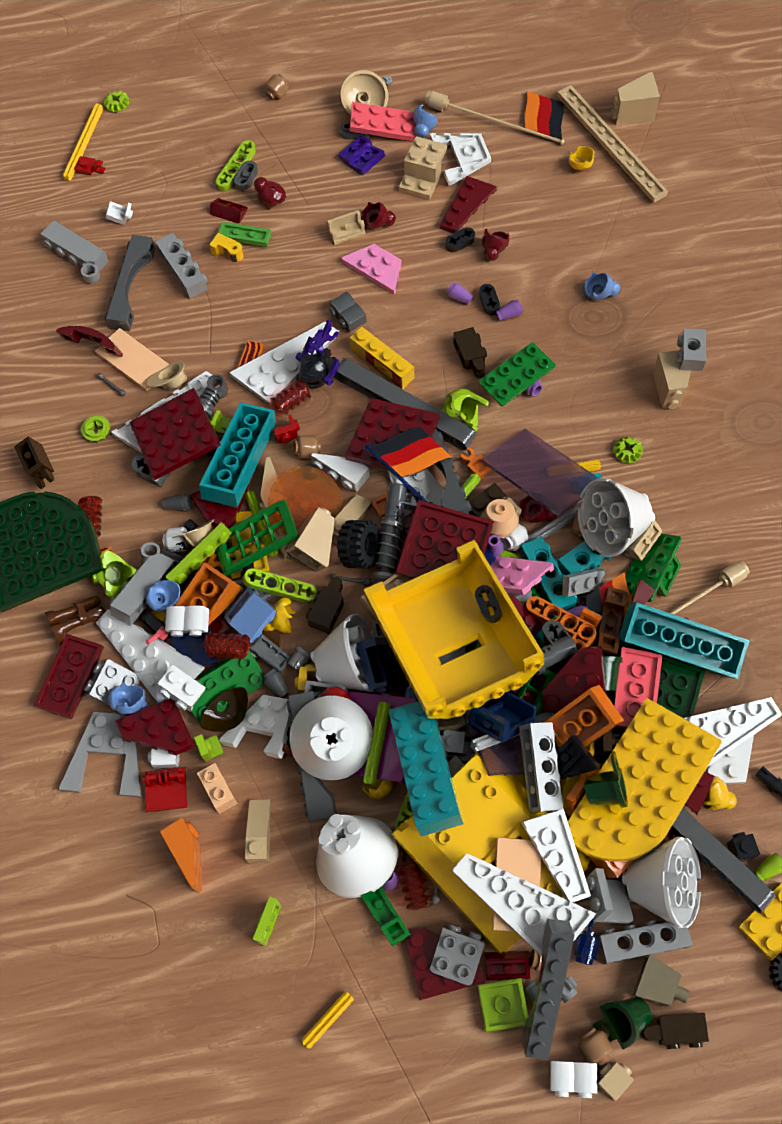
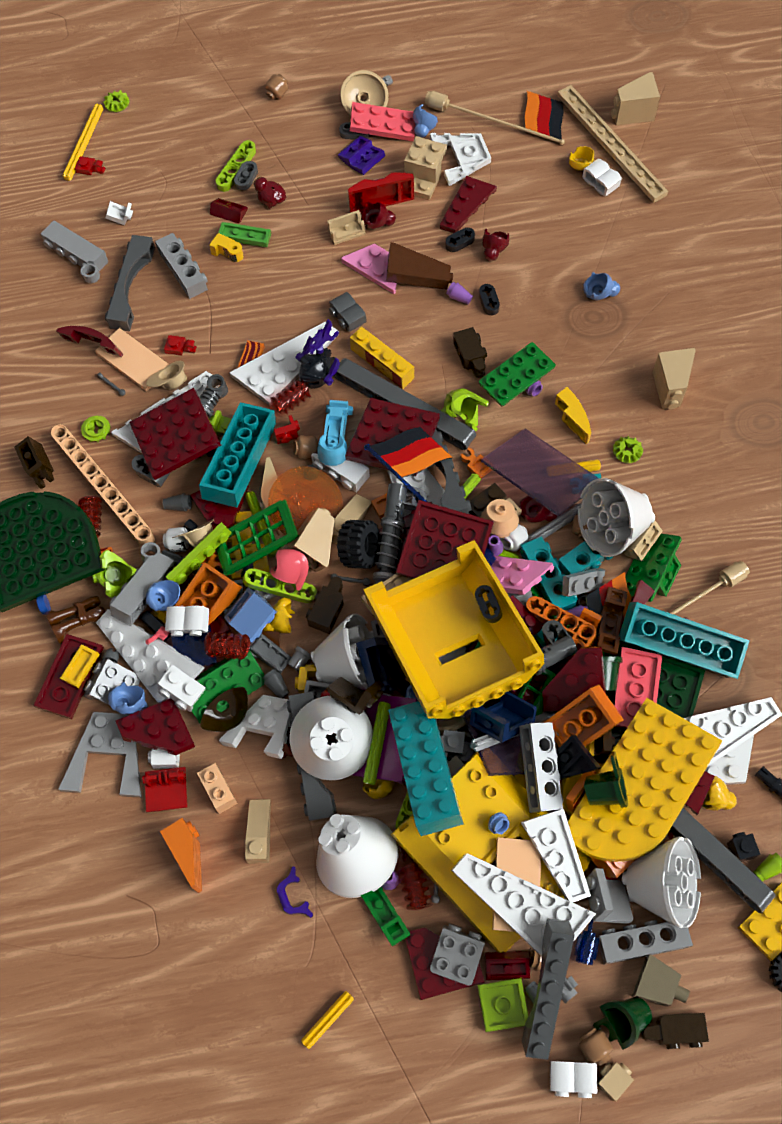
lime bracket [194,734,224,762] -> none
lime plate [253,896,282,946] -> none
medium lavender cone [496,300,523,321] -> none
light grey brick [677,328,706,371] -> none
none -> blue tile [36,595,51,615]
none -> light nougat beam [51,424,155,547]
none -> yellow tile [60,644,100,689]
none -> dark grey hinge [102,648,119,663]
none -> red plate [164,335,197,356]
none -> coral piece [269,549,309,591]
none -> dark purple helmet [277,866,313,918]
none -> medium azure piece [317,400,353,466]
none -> dark brown bracket [326,677,385,715]
none -> red slope [348,172,414,213]
none -> reddish brown slope [386,242,453,290]
none -> medium blue plate [488,812,509,834]
none -> yellow slope [555,387,591,444]
none -> white brick [582,158,622,197]

